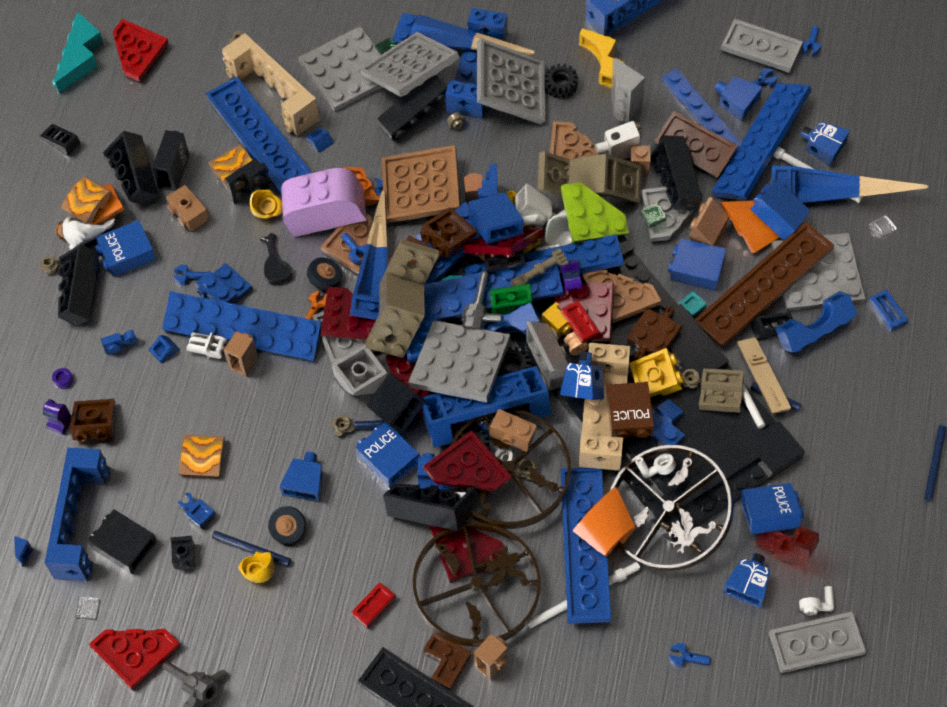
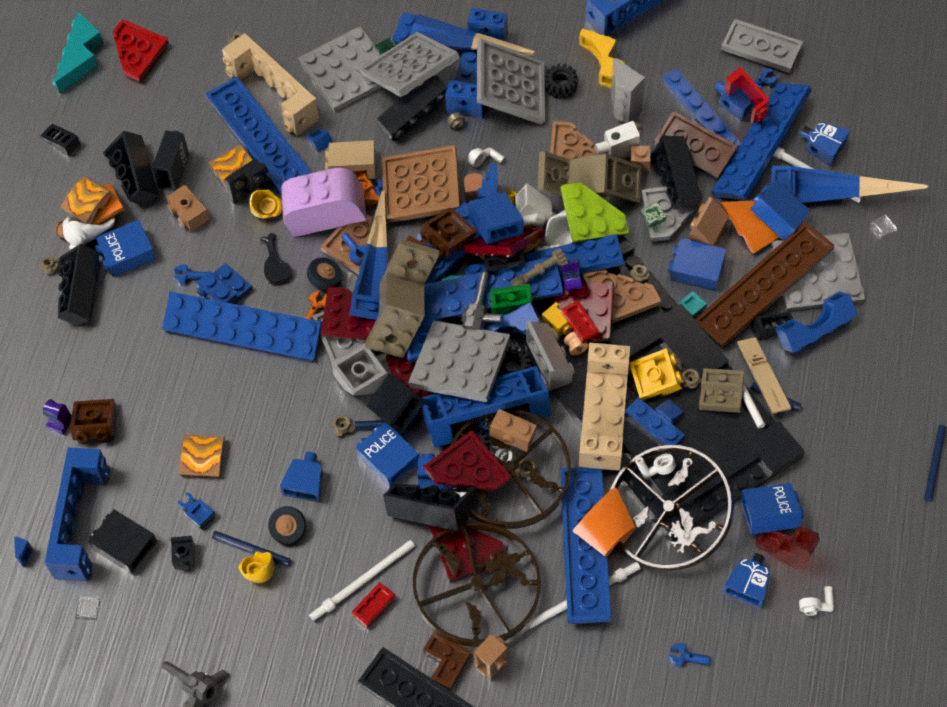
dark purple tile [52,368,73,389] -> none
red plate [89,629,180,690] -> none
blue plate [101,330,138,355] -> none
blue slope [149,335,179,363] -> none
white arm [186,332,227,359] -> none
medium nougat brick [224,331,258,376] -> none
blue torso [560,352,604,400] -> none
reddish brown brick [606,382,654,439] -> none
reddish brown plate [627,306,682,360] -> none
light grey plate [769,612,866,673] -> none
blue bar [801,26,822,57] -> none
blue tile [869,289,908,331] -> none
none -> white bar [309,540,415,621]
none -> tan panel [325,140,375,179]
none -> white plate [468,147,506,168]
none -> dark tan plate [630,264,650,283]
none -> red panel [724,67,770,124]

